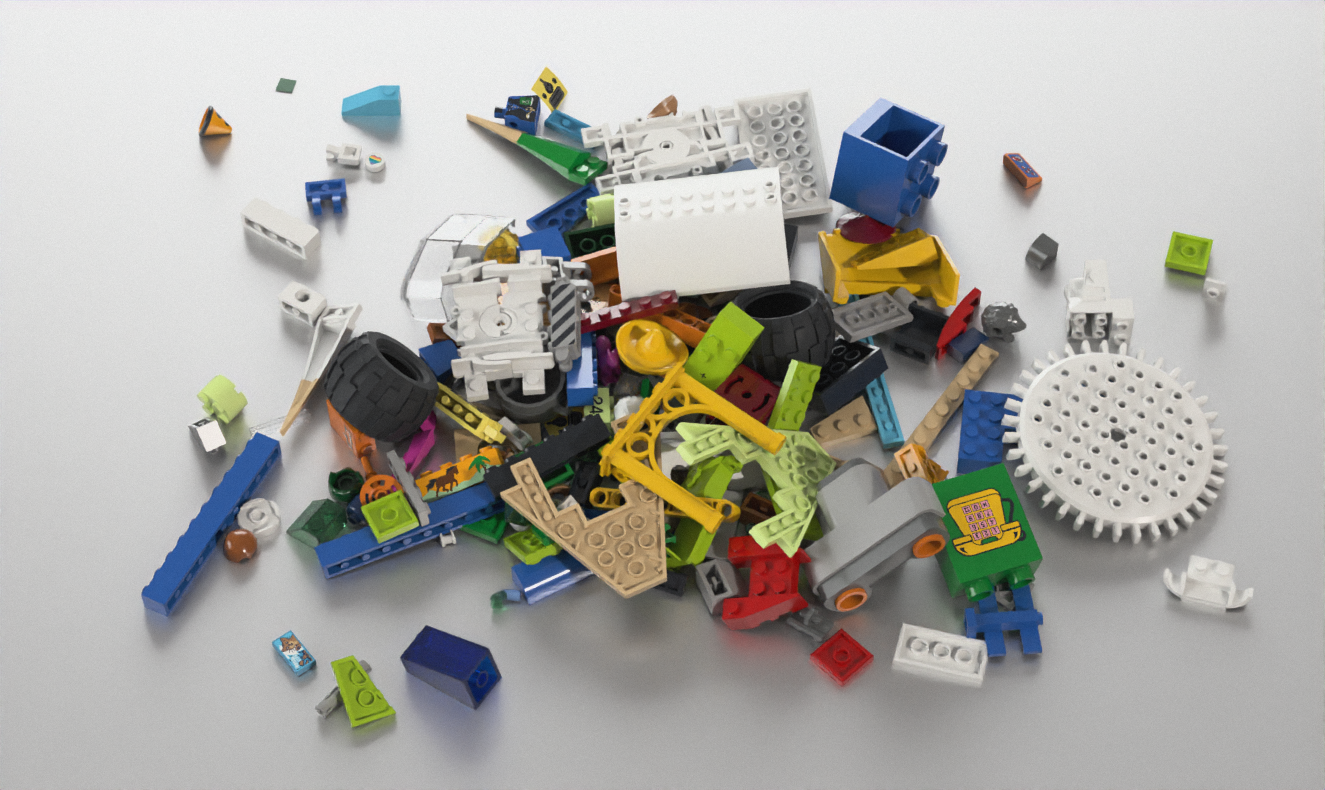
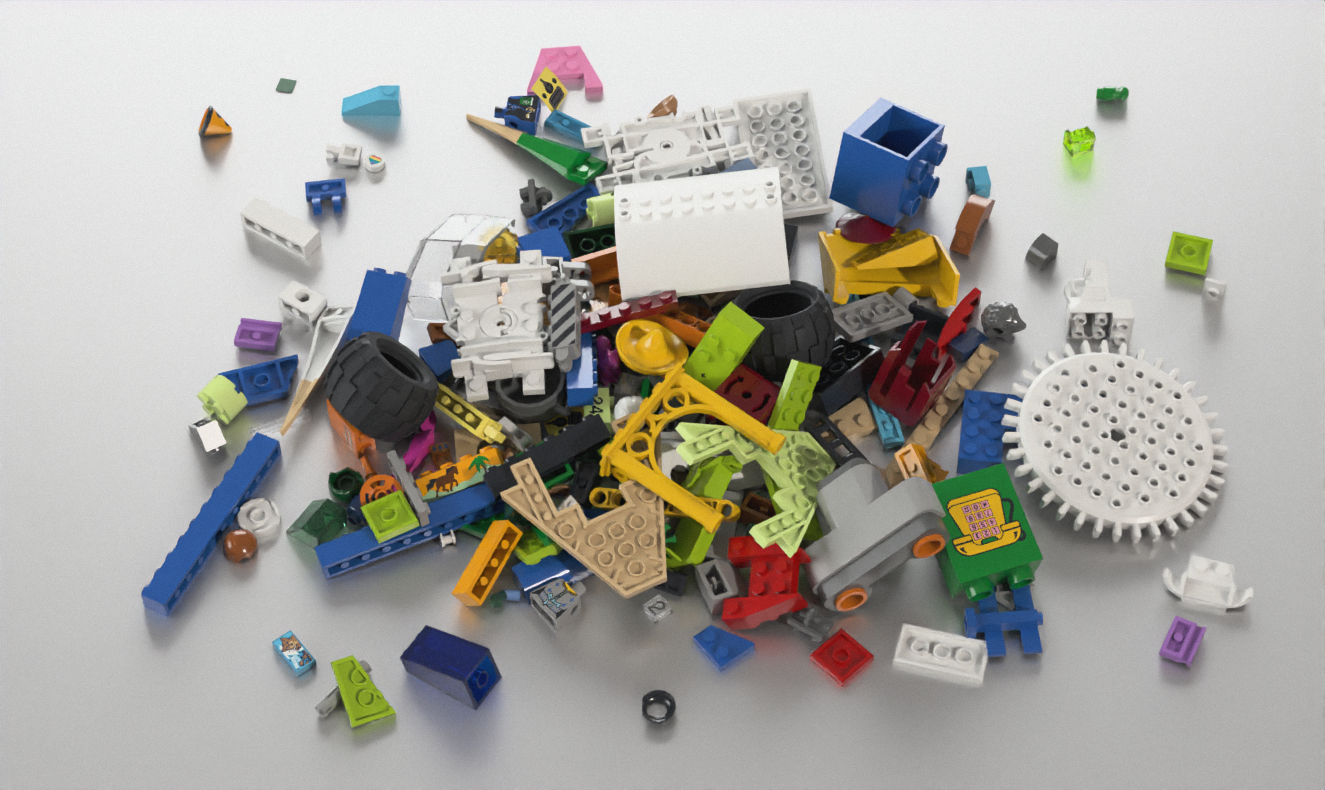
orange slope [1003,153,1042,188] -> none
none -> blue wing [218,354,299,406]
none -> medium lavender plate [234,318,282,351]
none -> blue slope [346,268,412,341]
none -> clear orange leg [429,441,454,472]
none -> light orange brick [451,520,523,606]
none -> dark grey hips [519,179,553,217]
none -> bright pink wing [527,46,603,95]
none -> light grey torso [530,578,586,633]
none -> clear tile [642,594,673,624]
none -> black piece [642,690,676,724]
none -> blue wing [693,625,755,672]
none -> black bar [803,415,871,467]
none -> dark red piece [868,320,957,426]
none -> dark orange arch [949,193,995,256]
none -> medium azure brick [965,166,991,197]
none -> clear neon green brick [1063,126,1096,157]
none -> green arm [1096,86,1129,102]
none -> medium lavender plate [1159,616,1207,667]

